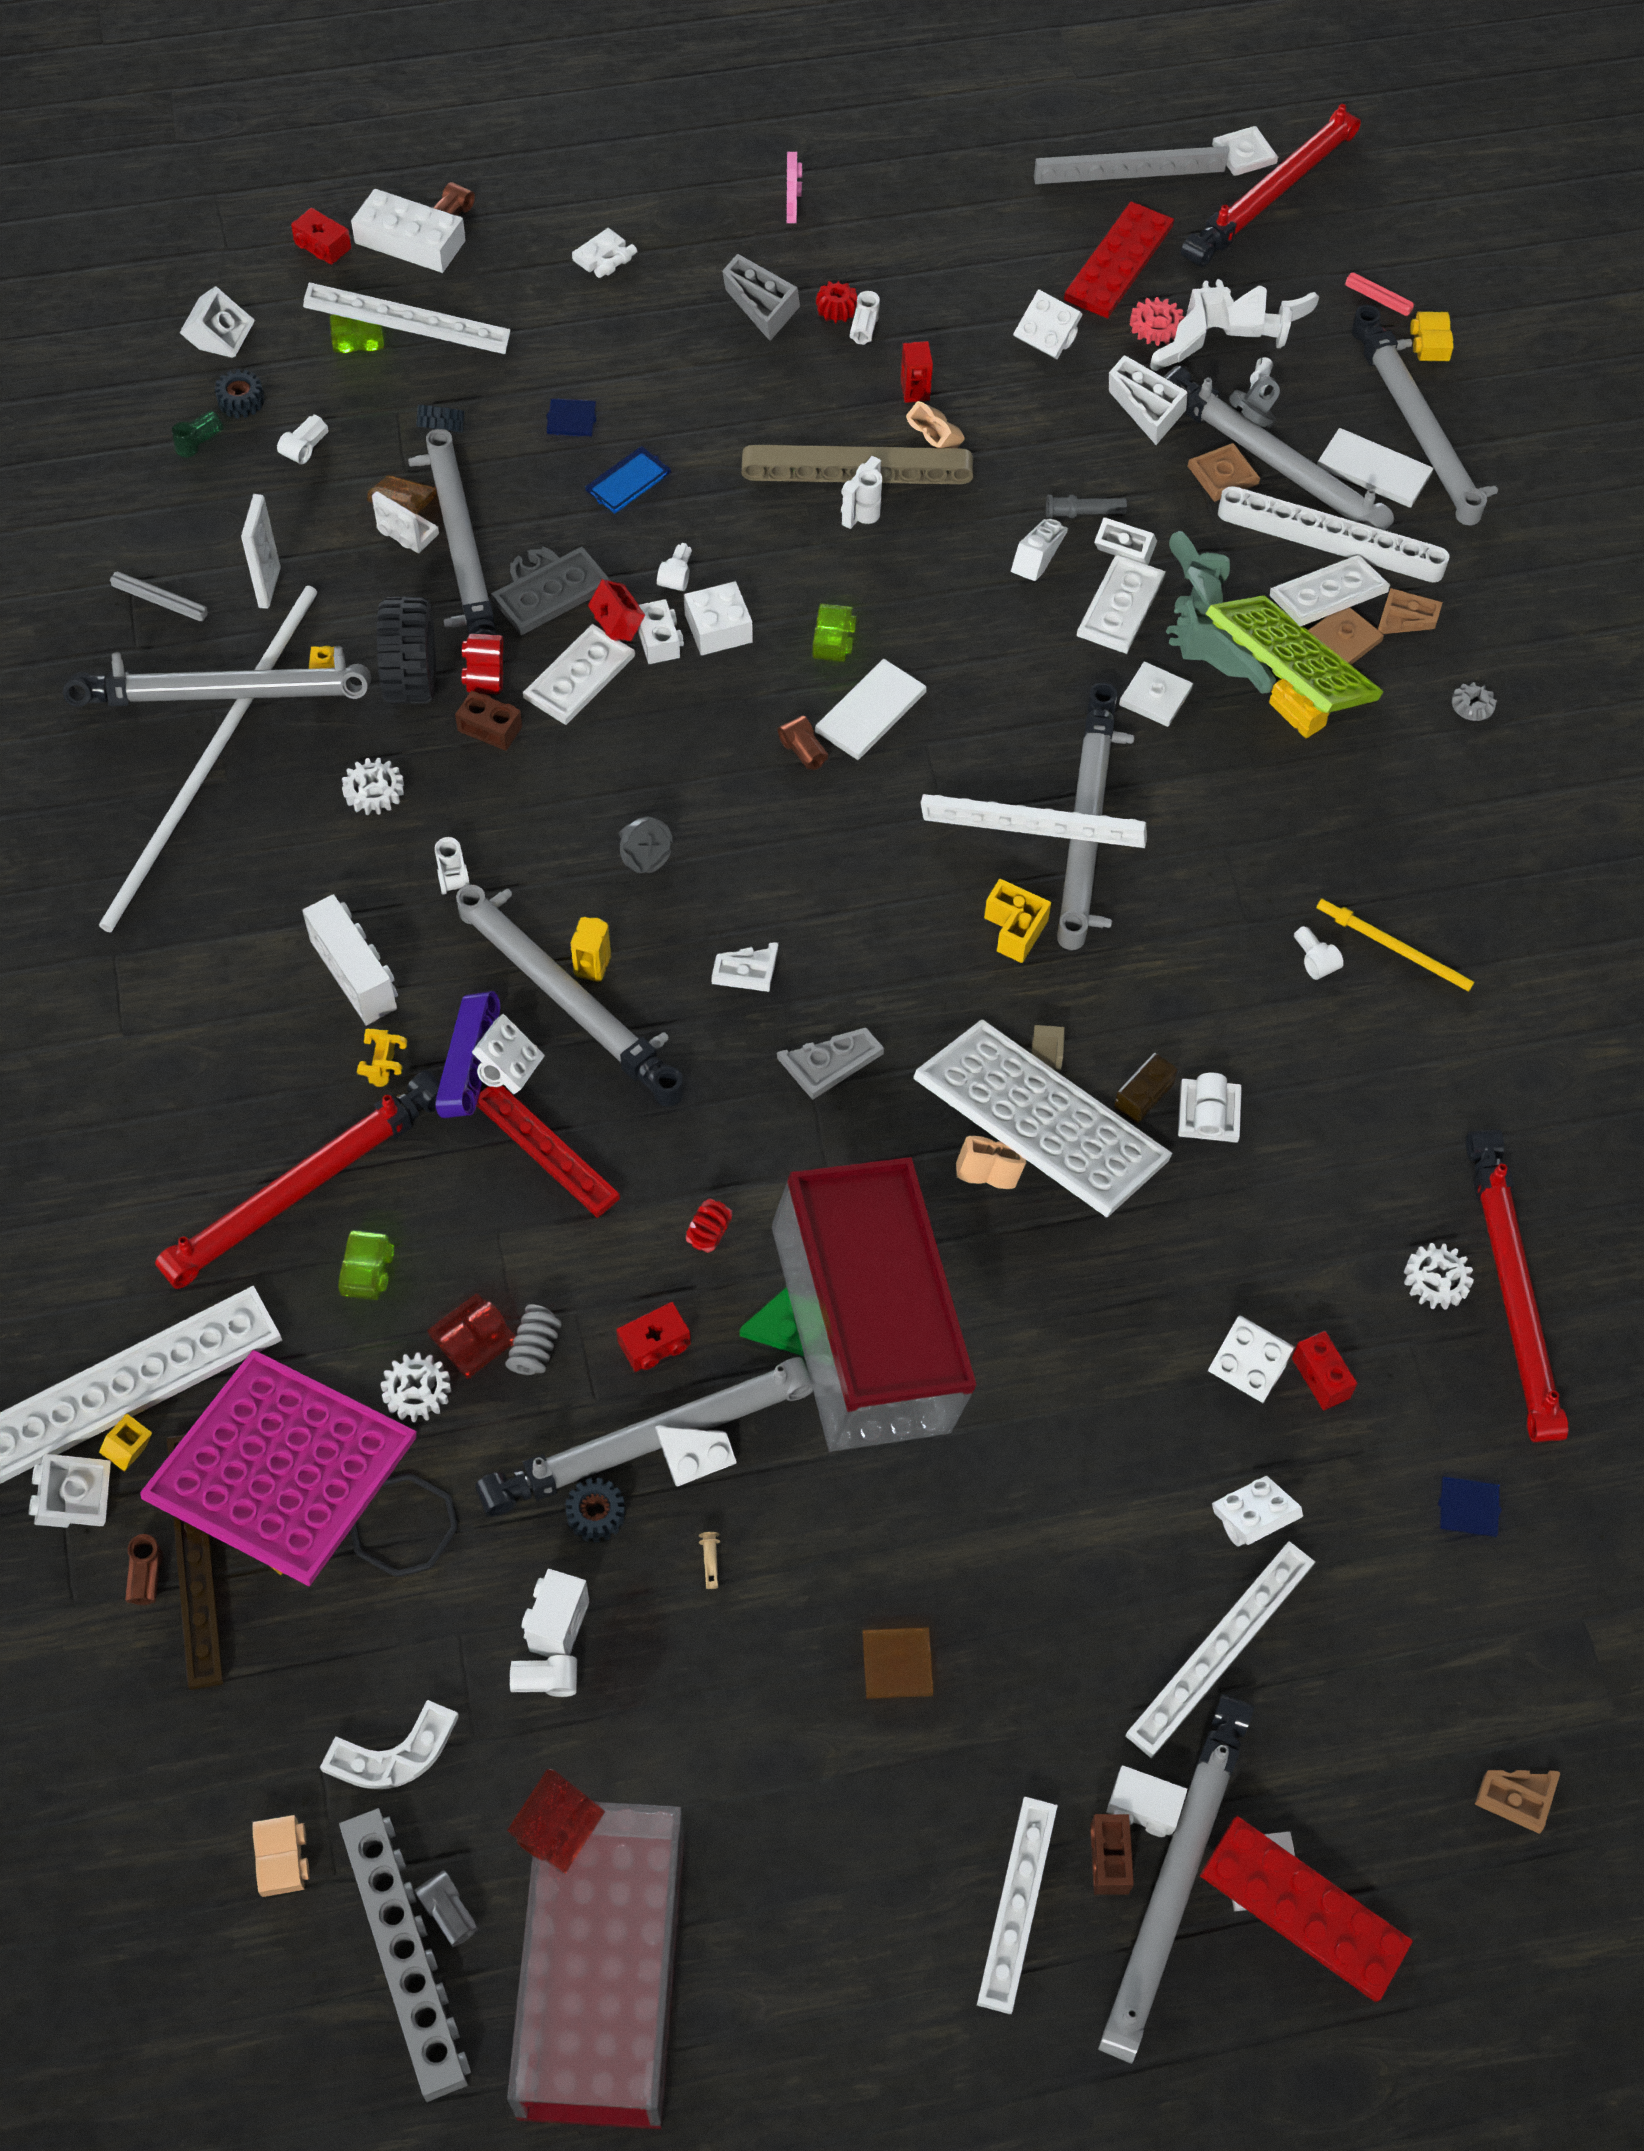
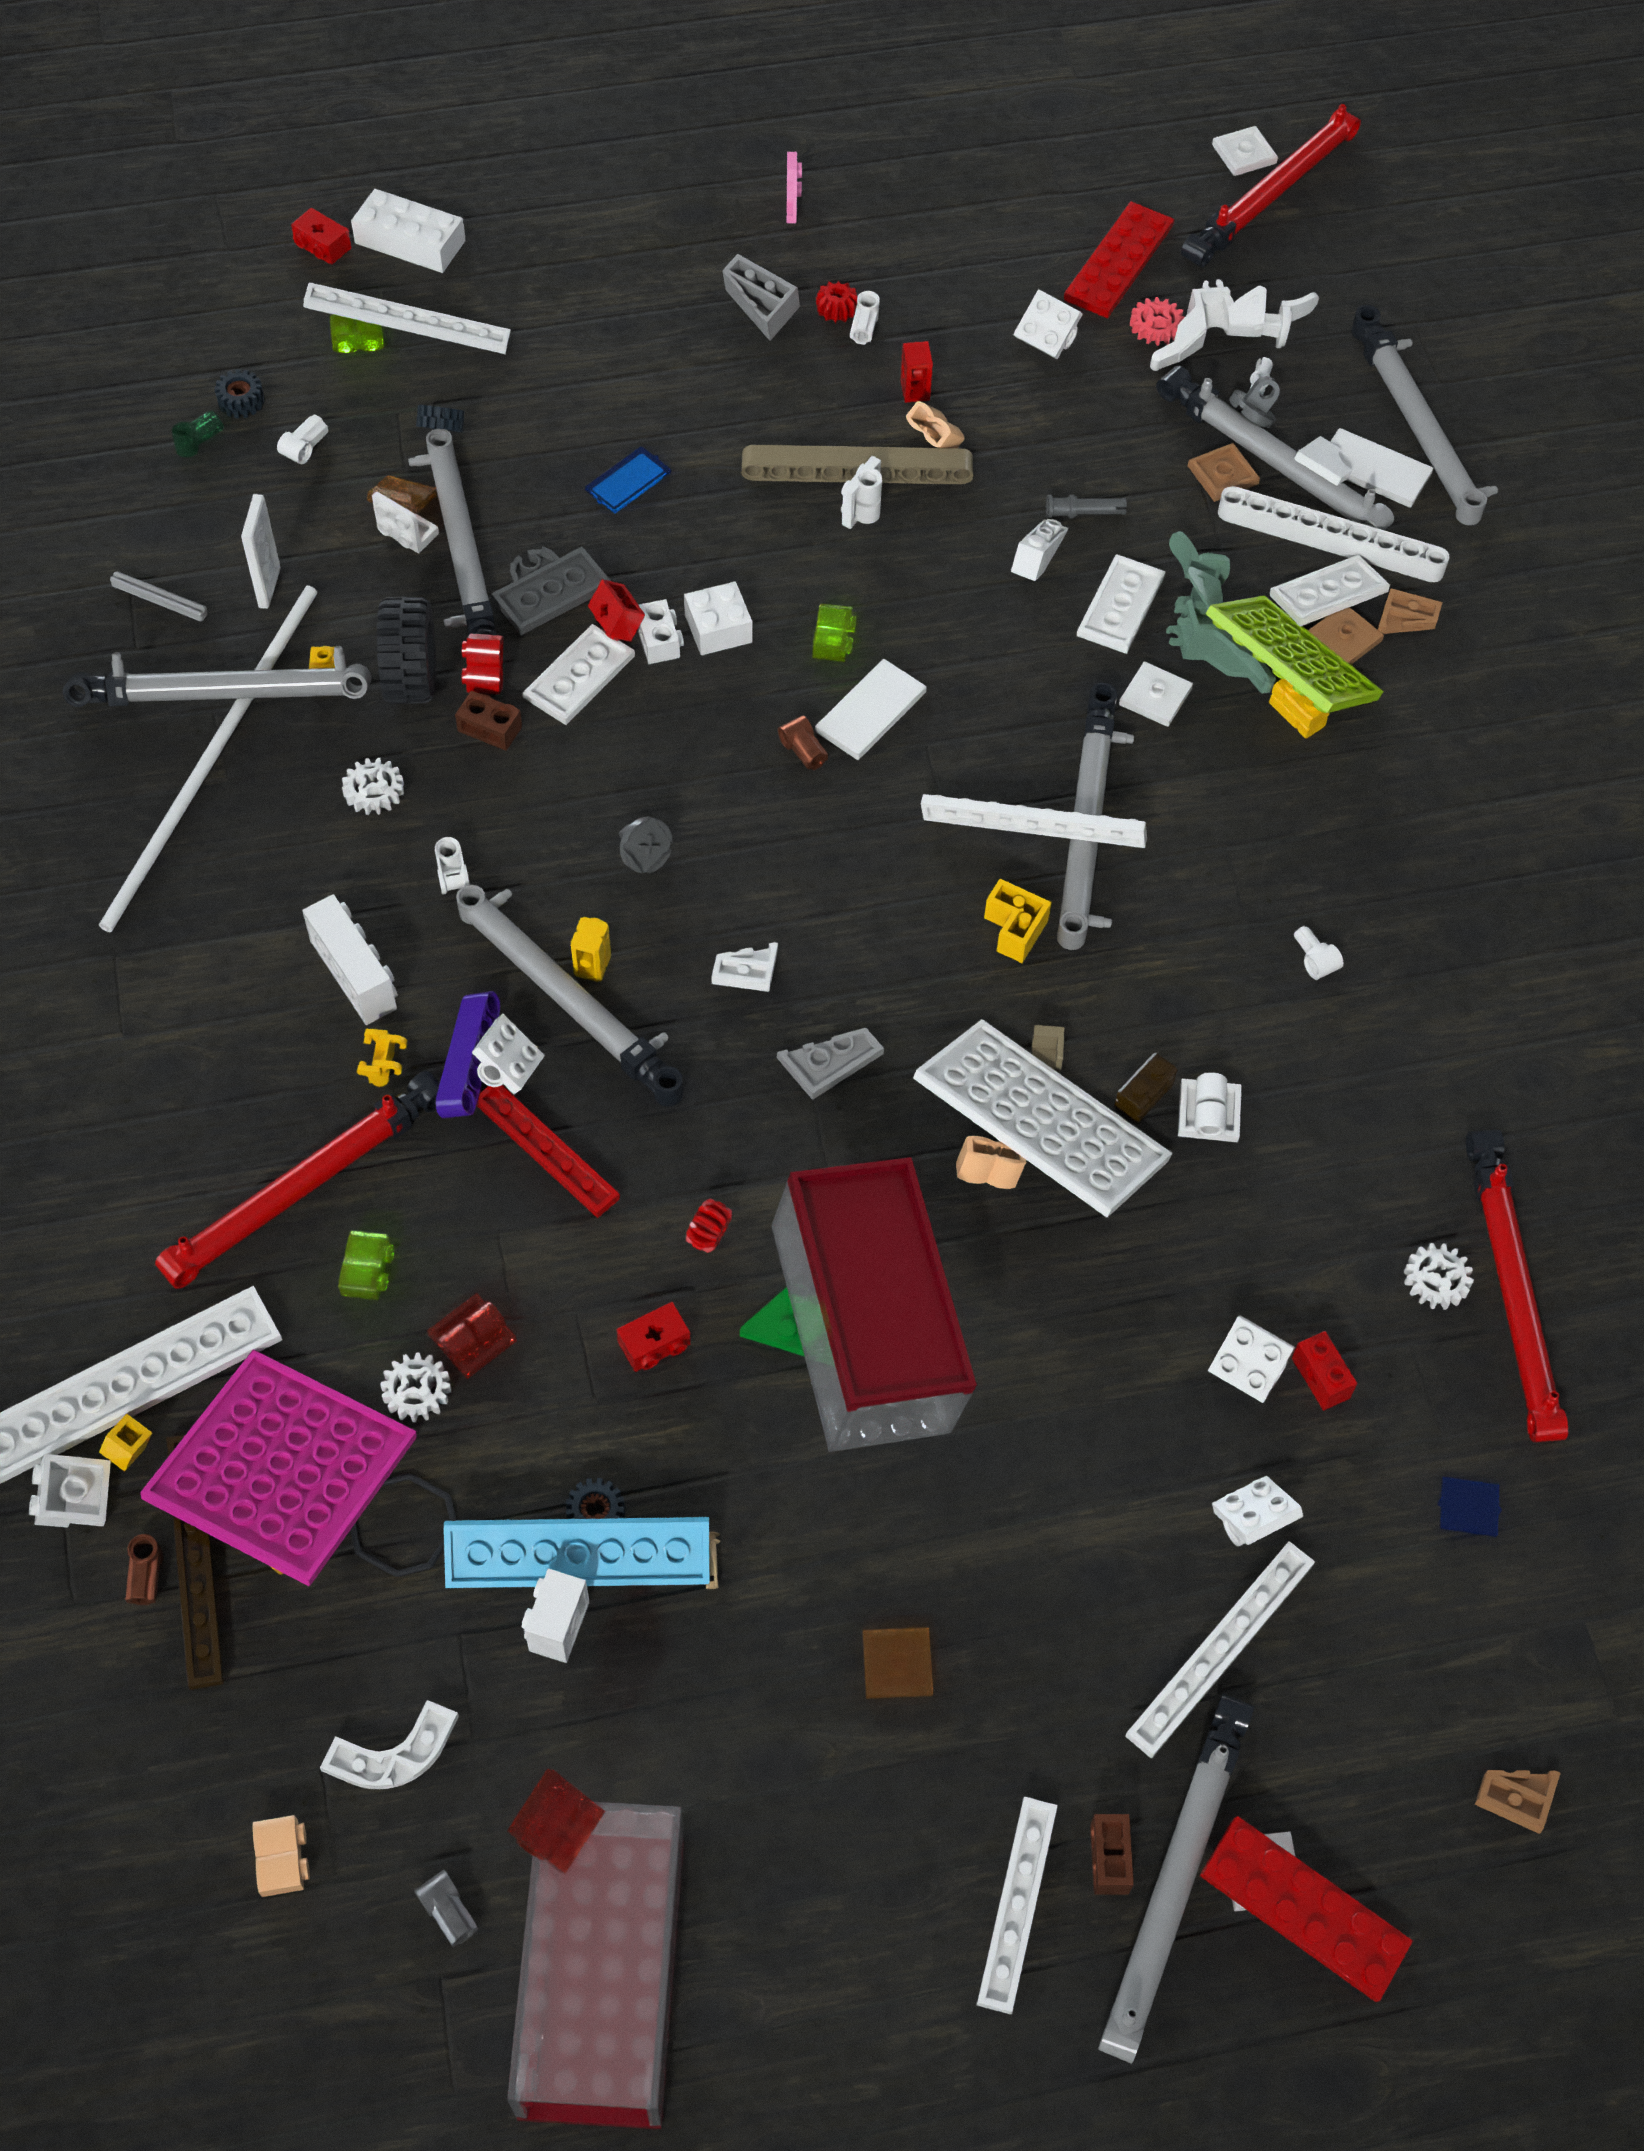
white slope [180,286,255,358] -> none
light grey brick [339,1808,471,2102] -> none
copper piece [433,182,475,216] -> none
light grey piece [475,1357,815,1517] -> none
light grey piece [505,1304,562,1375] -> none
white piece [510,1655,577,1697] -> none
clear blue piece [546,399,597,437] -> none
white plate [572,228,637,278] -> none
white wing [655,1425,737,1486] -> none
white axle [657,543,692,591] -> none
light grey plate [1034,146,1228,184] -> none
white brick [1094,518,1157,565] -> none
white brick [1106,1765,1187,1837] -> none
white wedge [1109,355,1187,445] -> none
yellow bar [1316,898,1475,992] -> none
coral axle [1345,272,1414,316] -> none
yellow brick [1410,312,1453,361] -> none
light grey gear [1452,682,1497,721] -> none
none -> medium azure plate [444,1517,710,1588]
none -> white tile [1294,436,1352,486]

